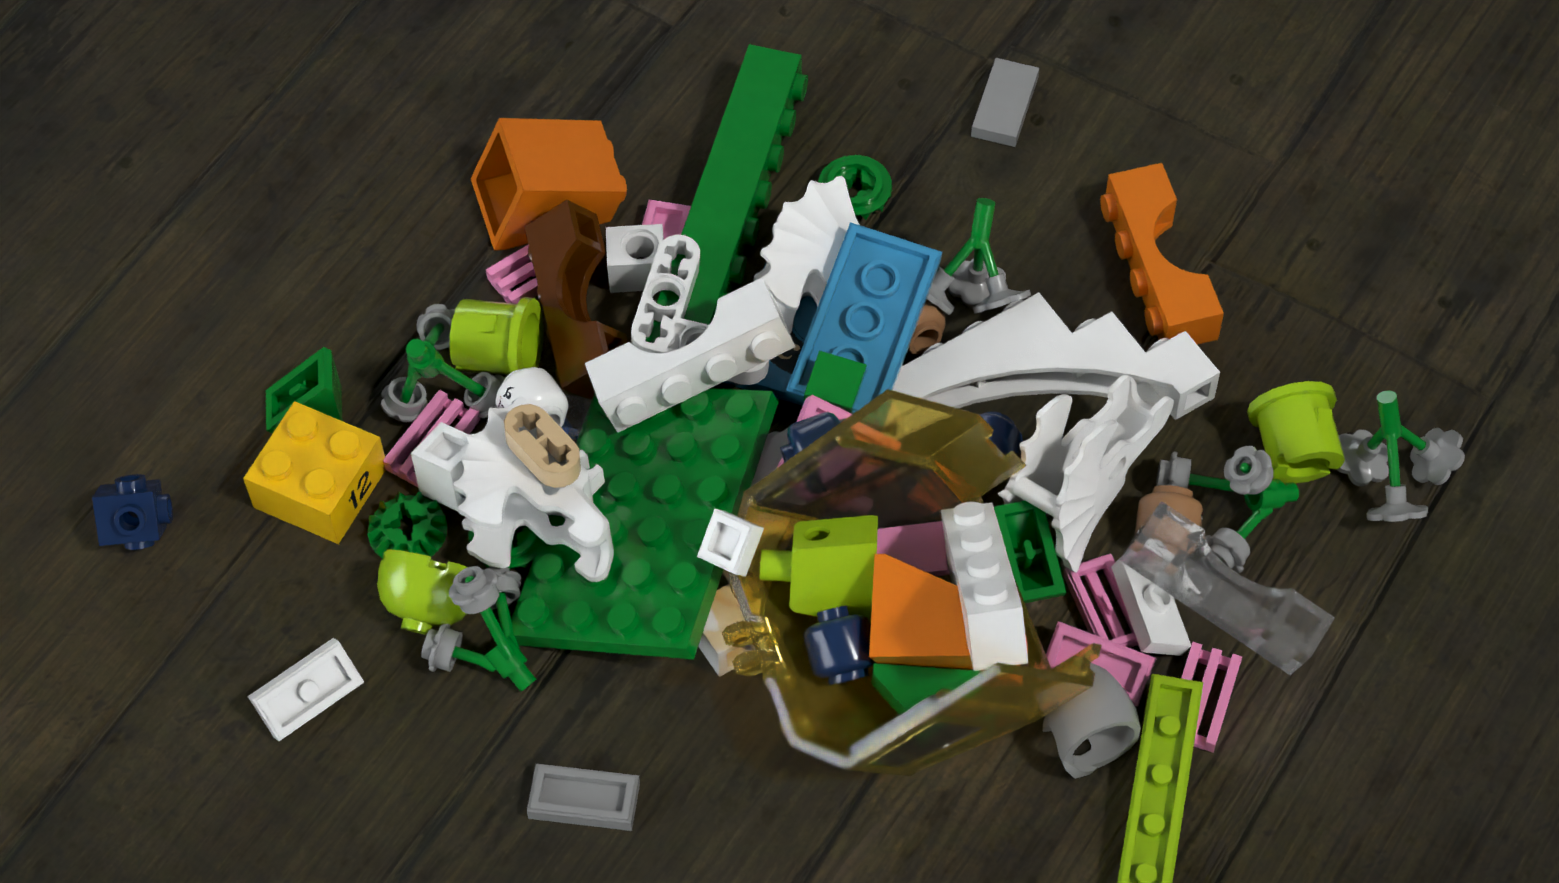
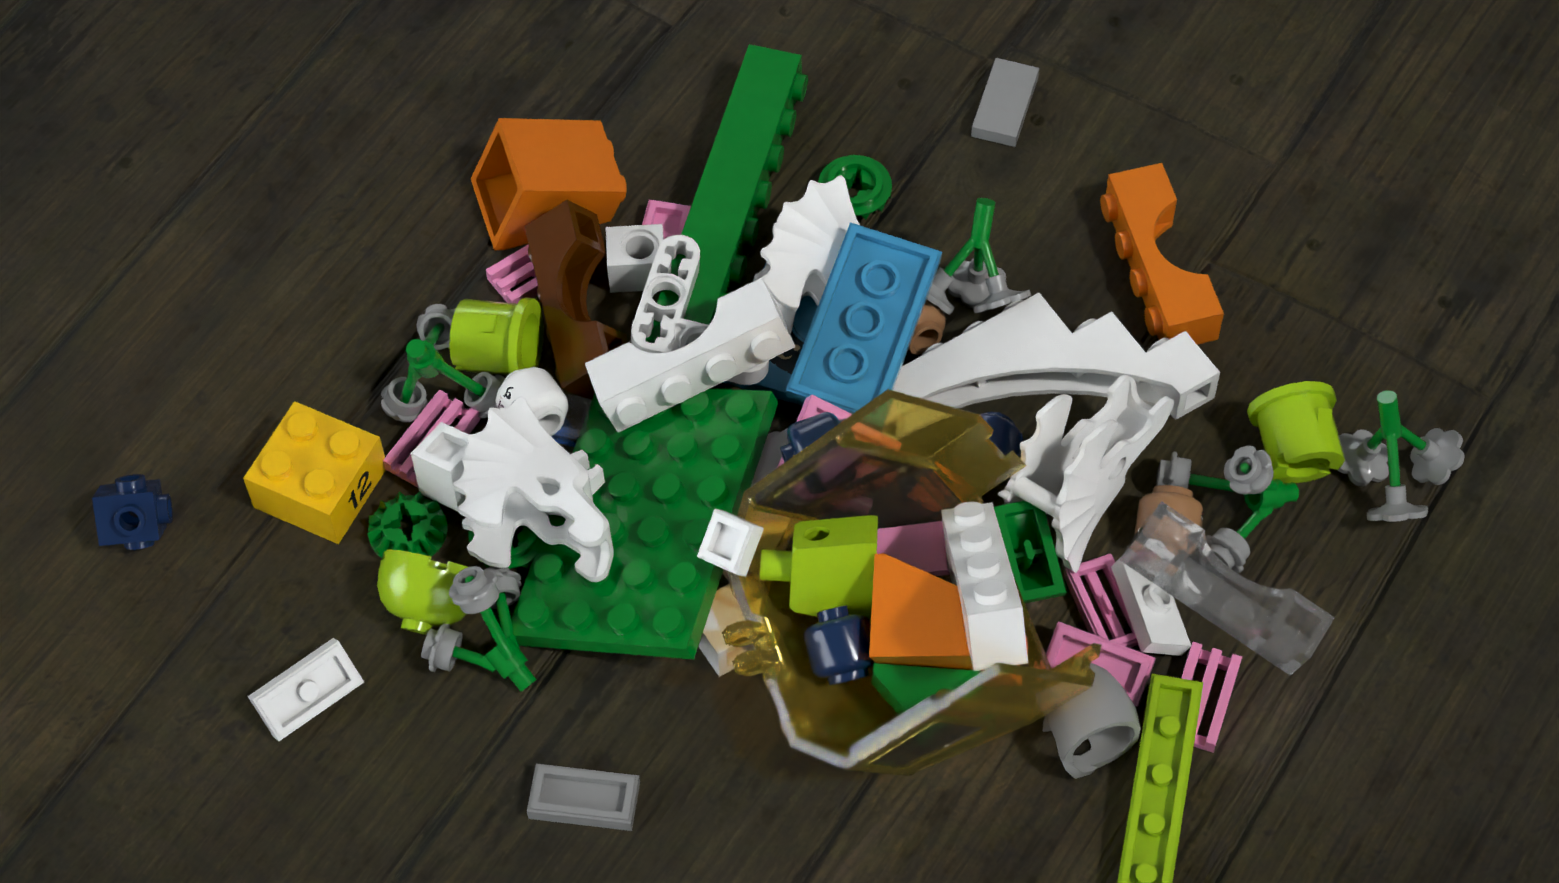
green slope [266,347,343,433] -> none
tan beam [504,404,581,488] -> none
green tile [804,350,867,414] -> none

